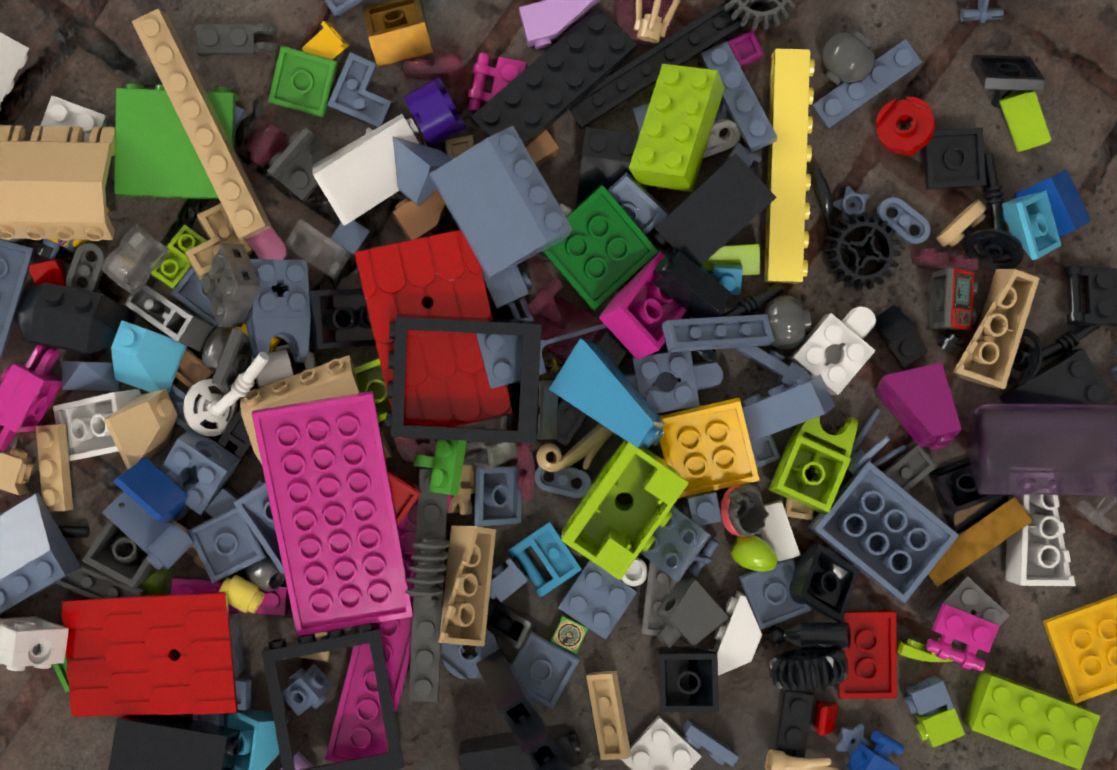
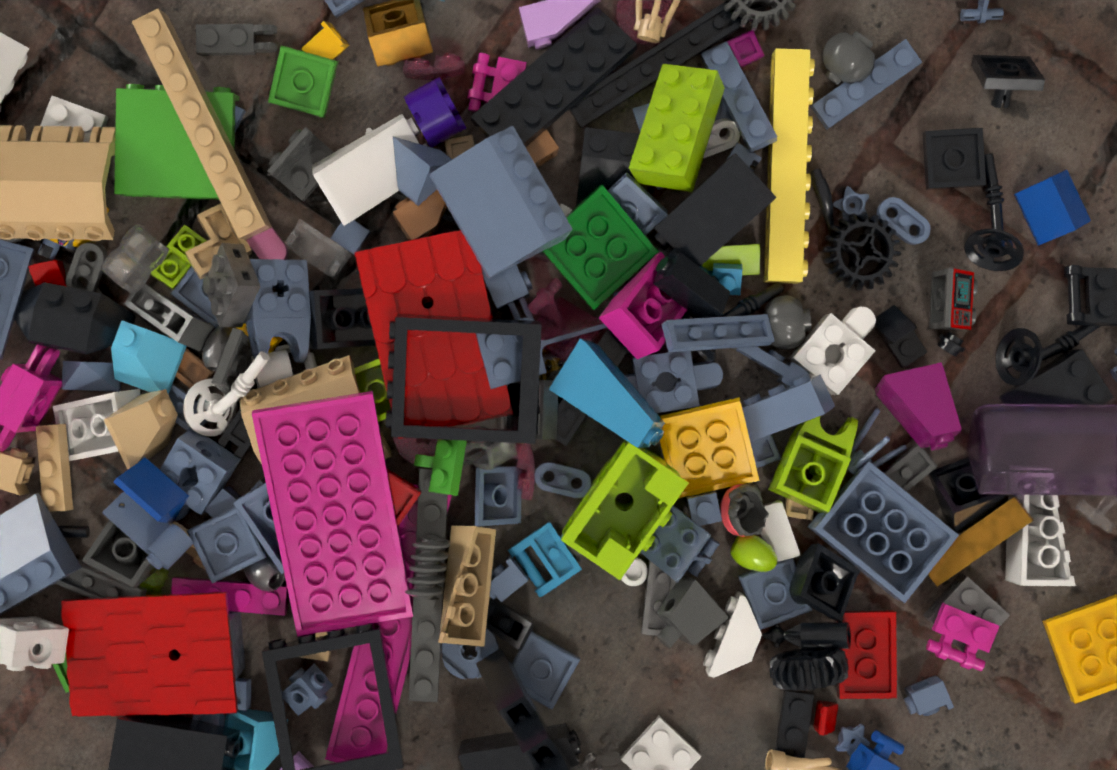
light yellow brick [219,574,265,614] -> none
clear pink brick [247,123,287,168] -> none
sand blue plate [327,52,393,128] -> none
tan plate [448,464,478,515] -> none
tan plant [536,422,616,472] -> none
tile [550,615,588,654] -> none
sand blue plate [558,560,637,640] -> none
tan plate [586,671,631,760] -> none
black slope [659,646,719,712] -> none
sand blue plate [682,718,739,767] -> none
red plate [876,97,936,156] -> none
lime slope [897,638,956,662] -> none
clear pink slope [911,248,979,272] -> none
lime brick [915,706,965,748] -> none
tan plate [935,199,986,247] -> none
tan wedge [953,269,1040,389] -> none
lime brick [962,669,1101,770] -> none
lime slope [999,90,1052,152] -> none
medium azure slope [1002,191,1062,260] -> none

